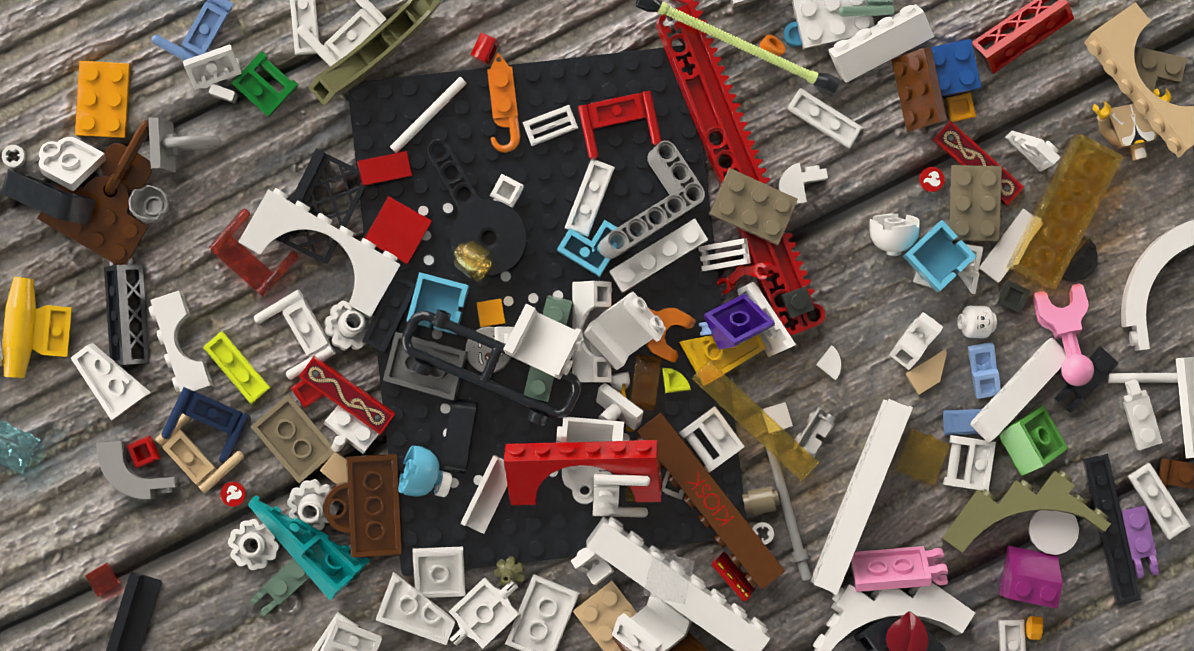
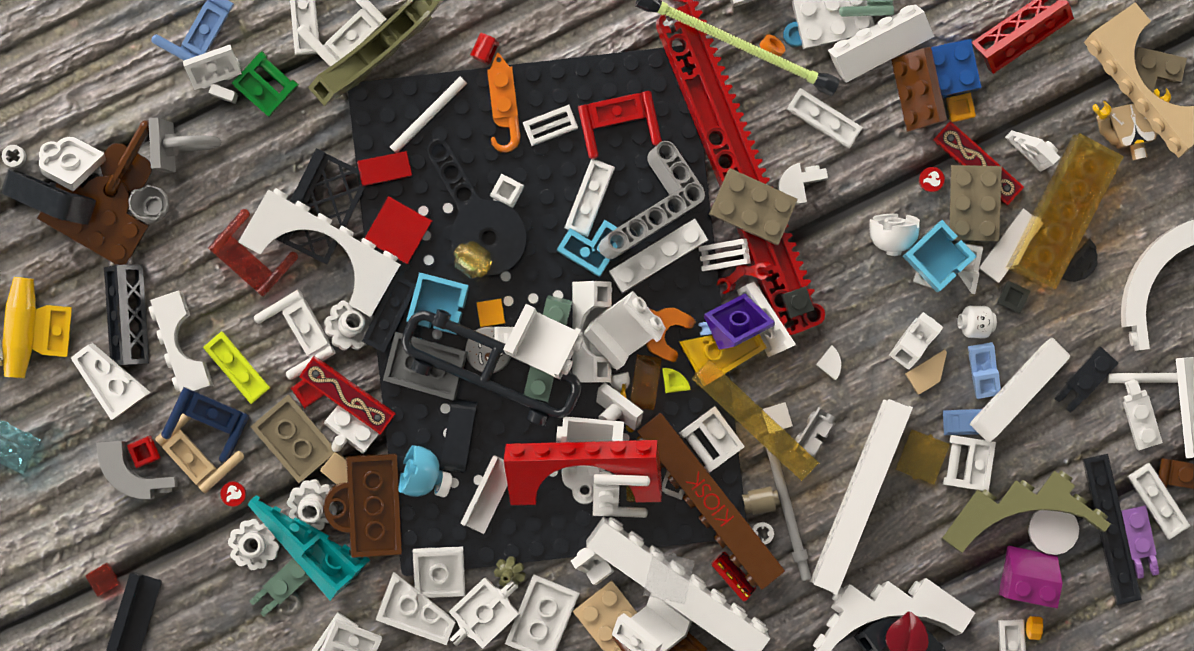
light orange plate [75,61,131,139] -> none
bright pink tile [850,546,948,592] -> none
bright green slope [999,405,1068,476] -> none
bright pink piece [1033,284,1094,386] -> none

